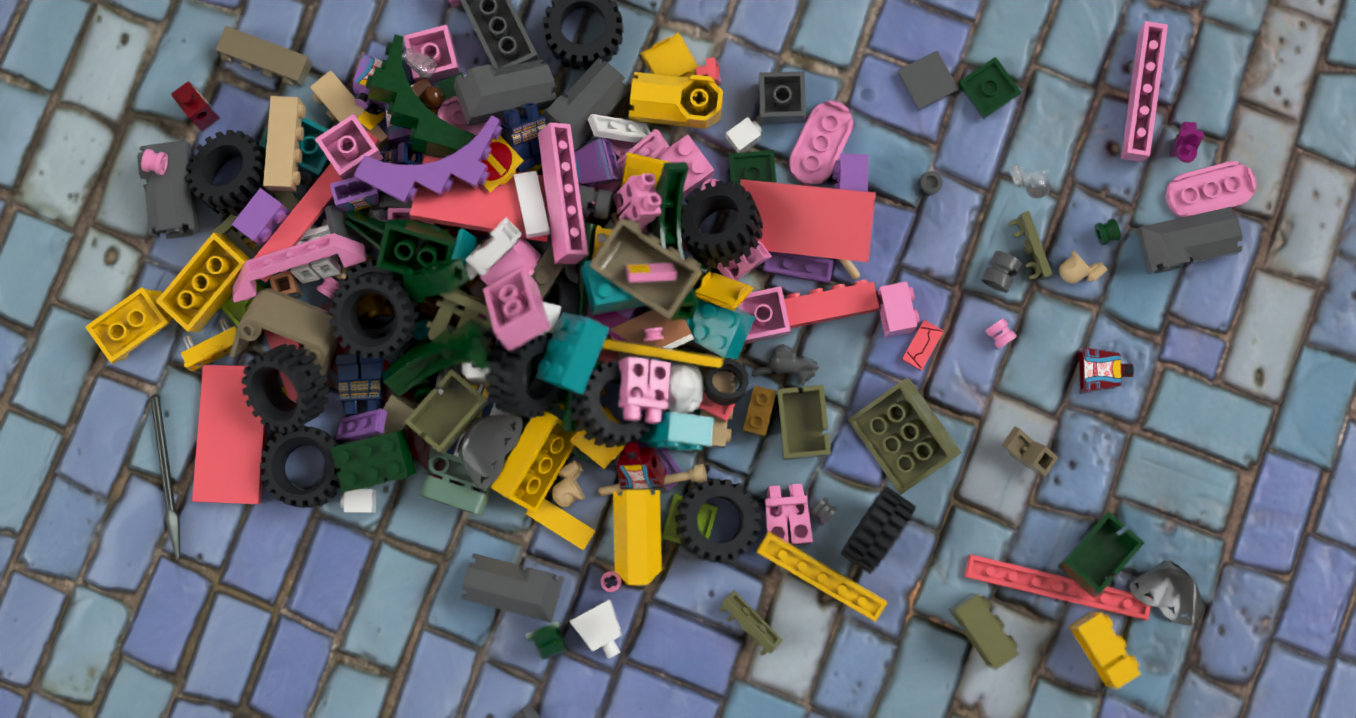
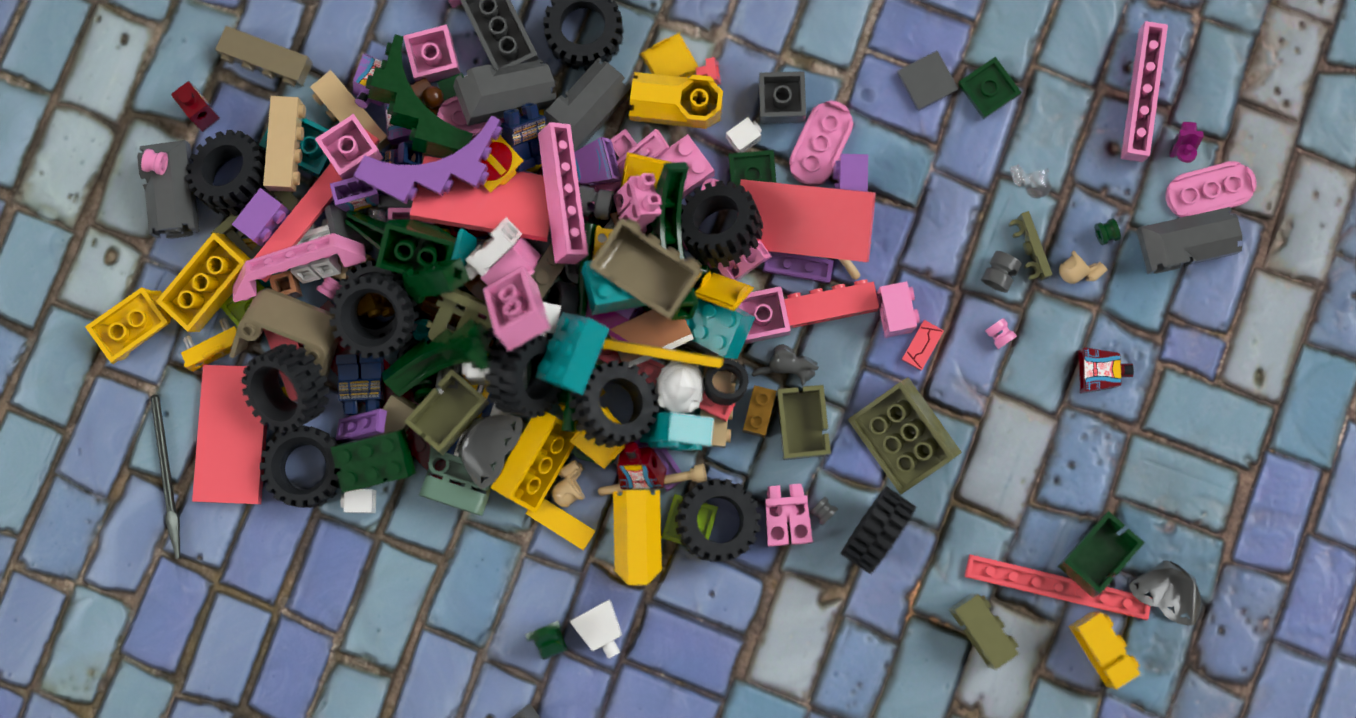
yellow sticker [357,104,386,130] -> none
clear cone [402,48,437,78] -> none
dark grey brick [461,553,565,623] -> none
white tile [514,171,550,238] -> none
white tile [587,114,651,143] -> none
bright pink bush [601,571,622,592] -> none
bright pink hips [619,357,670,424] -> none
bright pink tile [626,263,677,282] -> none
bright pink bush [642,327,664,342] -> none
olive plate [719,590,783,656] -> none
yellow tile [756,531,888,622] -> none
dark grey tile [919,172,942,195] -> none
dark tan brick [1002,426,1059,476] -> none

